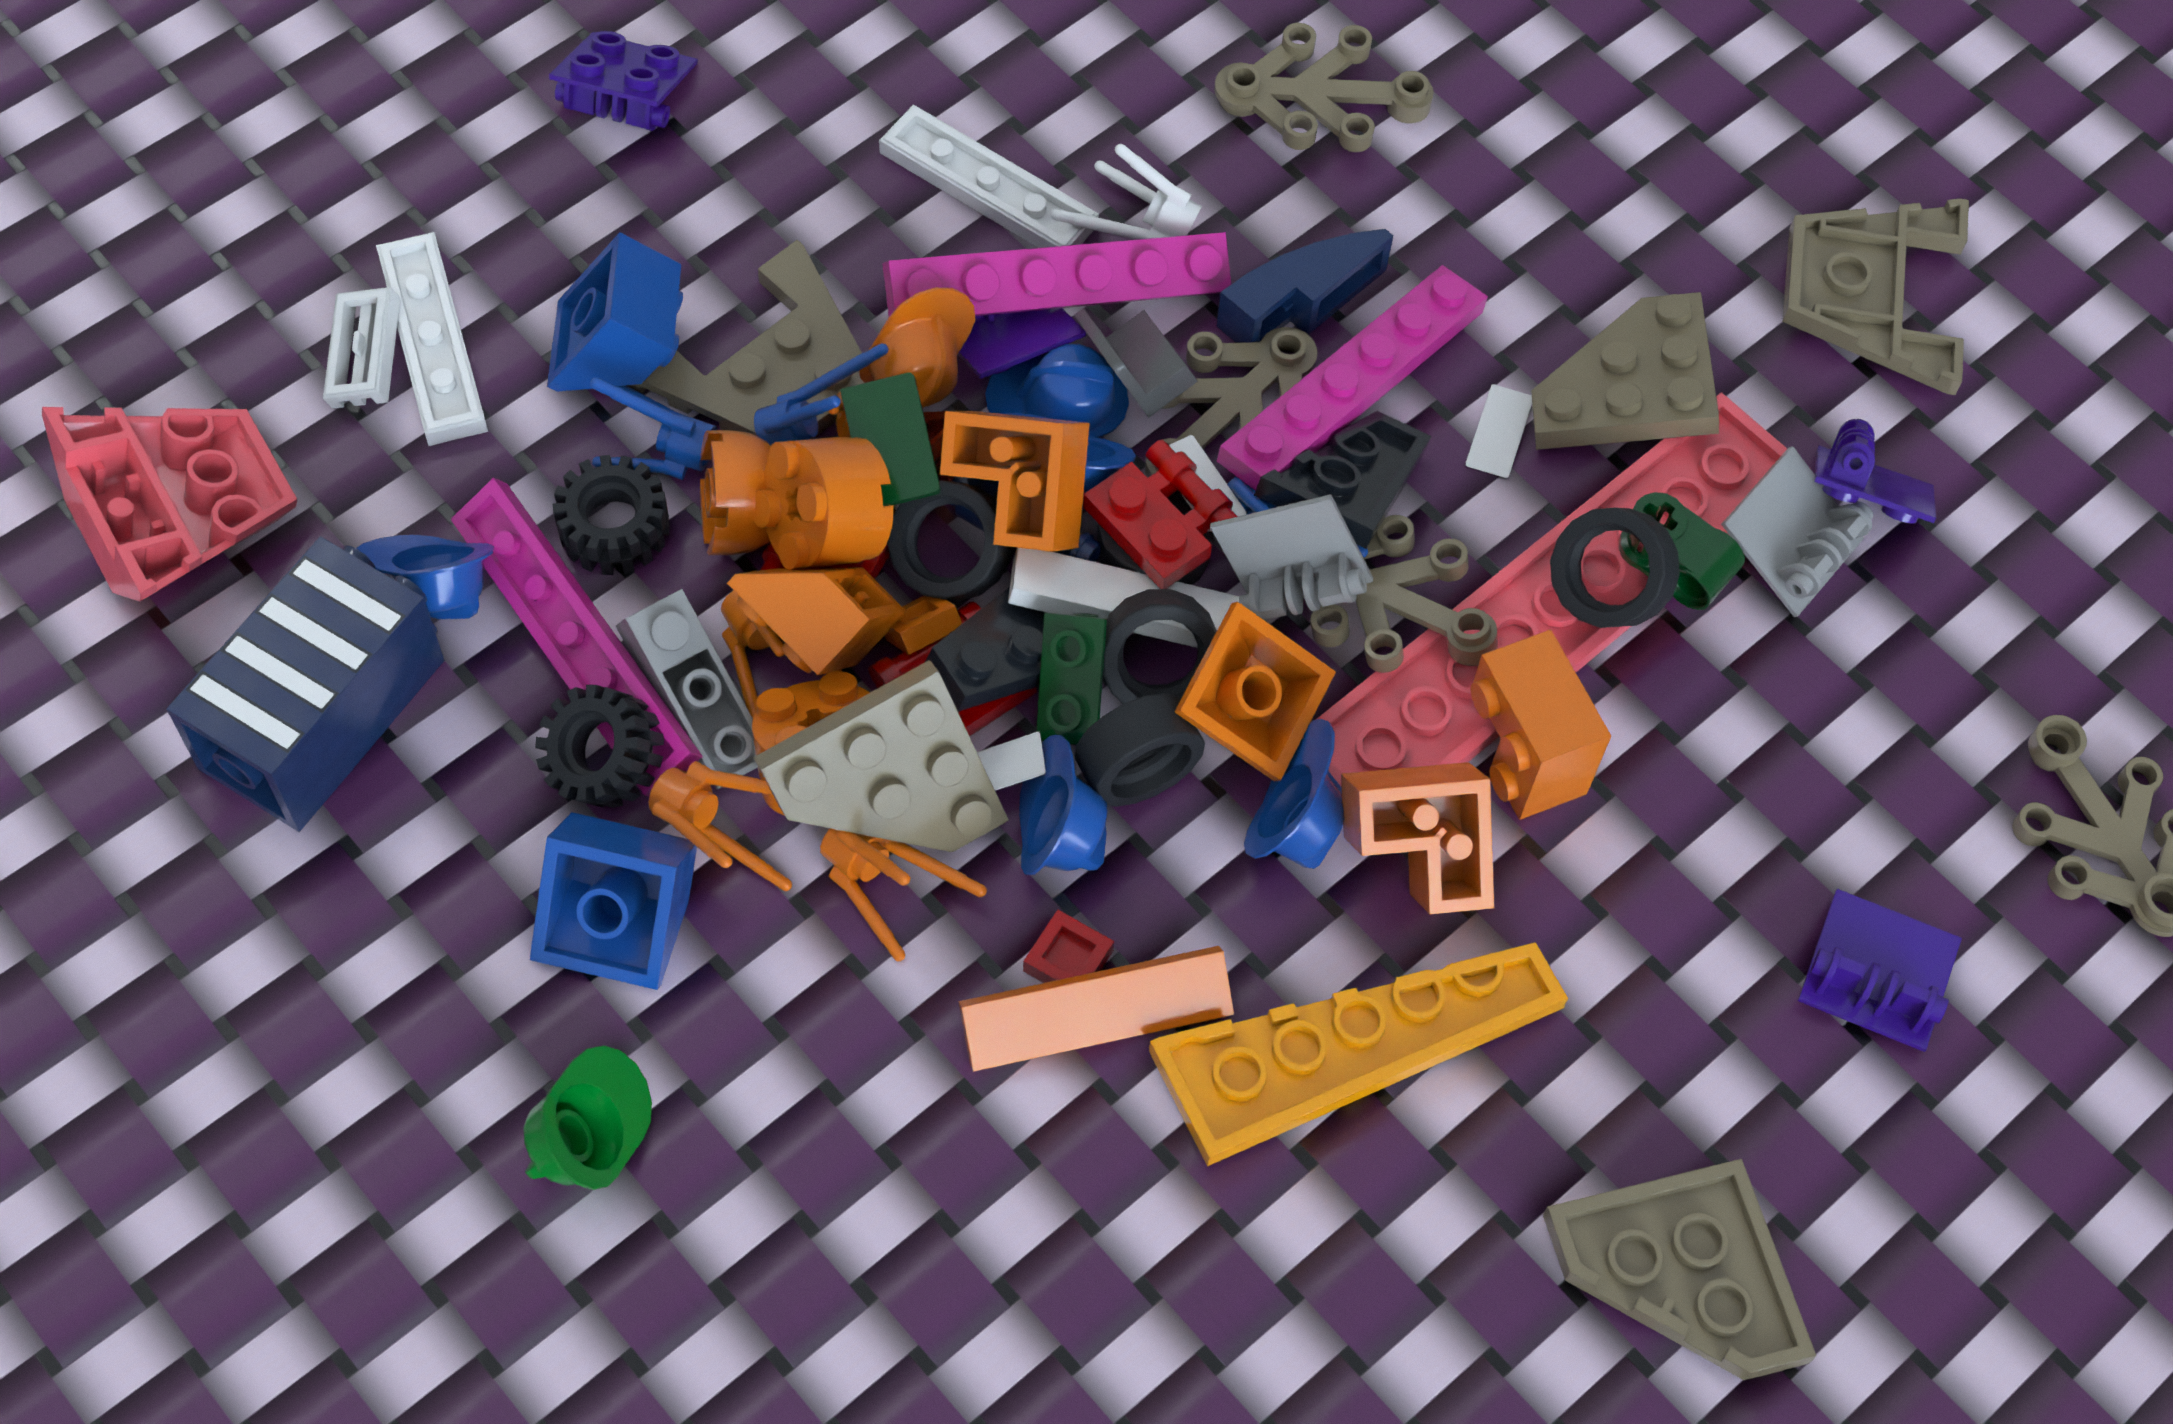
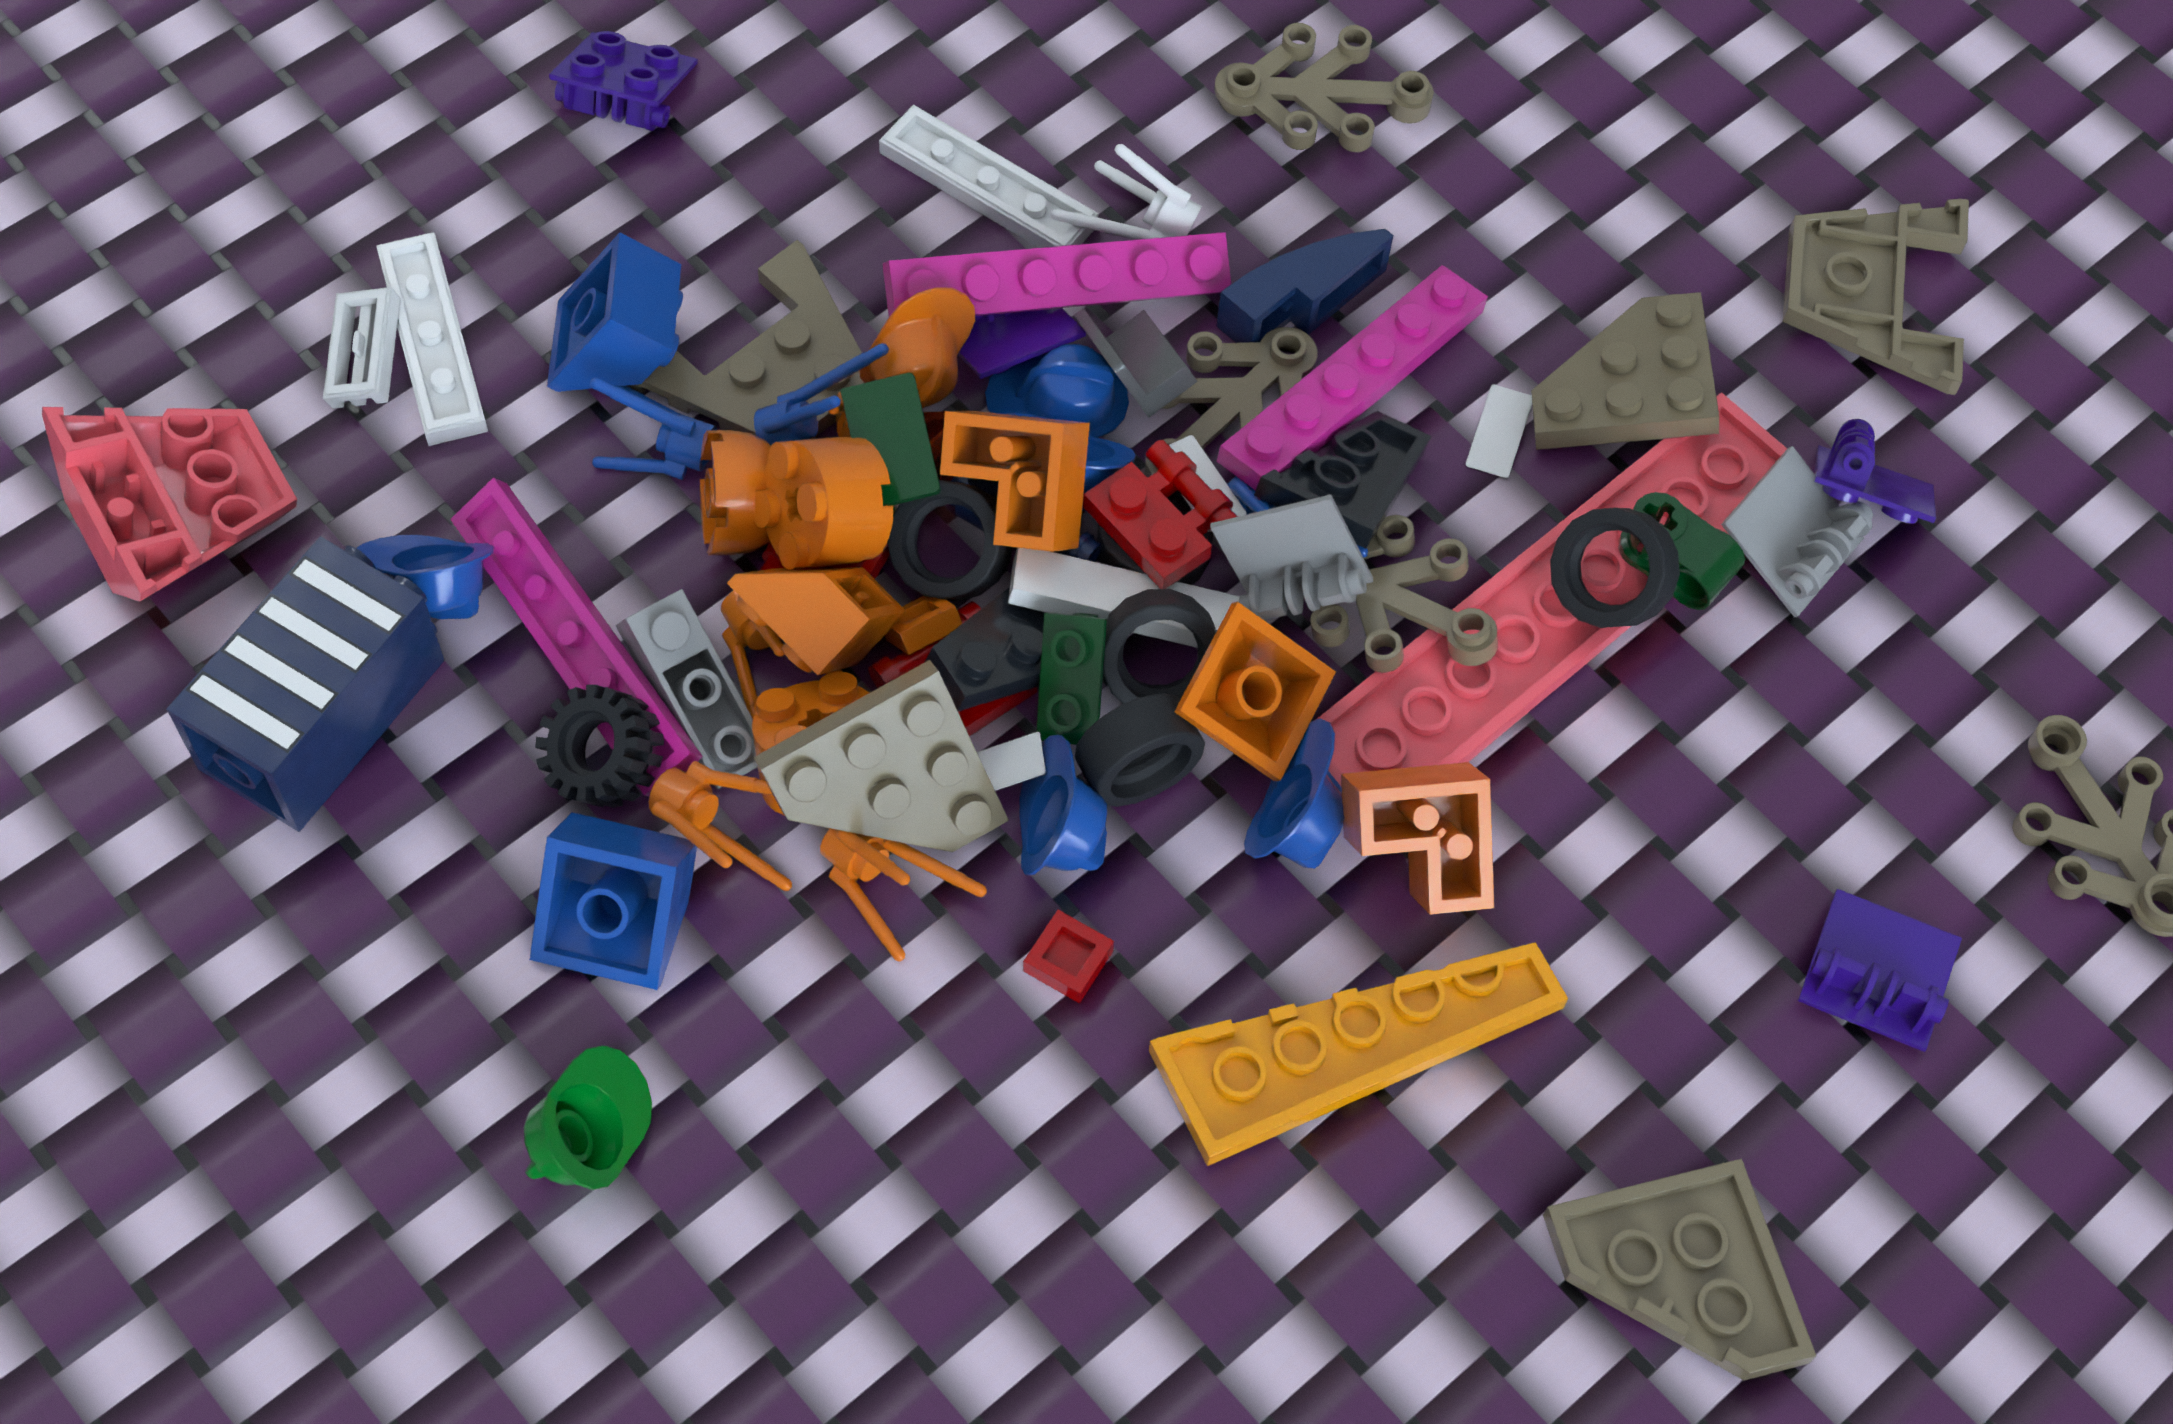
black tyre [553,455,670,575] -> none
tile [958,946,1234,1072] -> none
orange brick [1470,629,1612,820] -> none

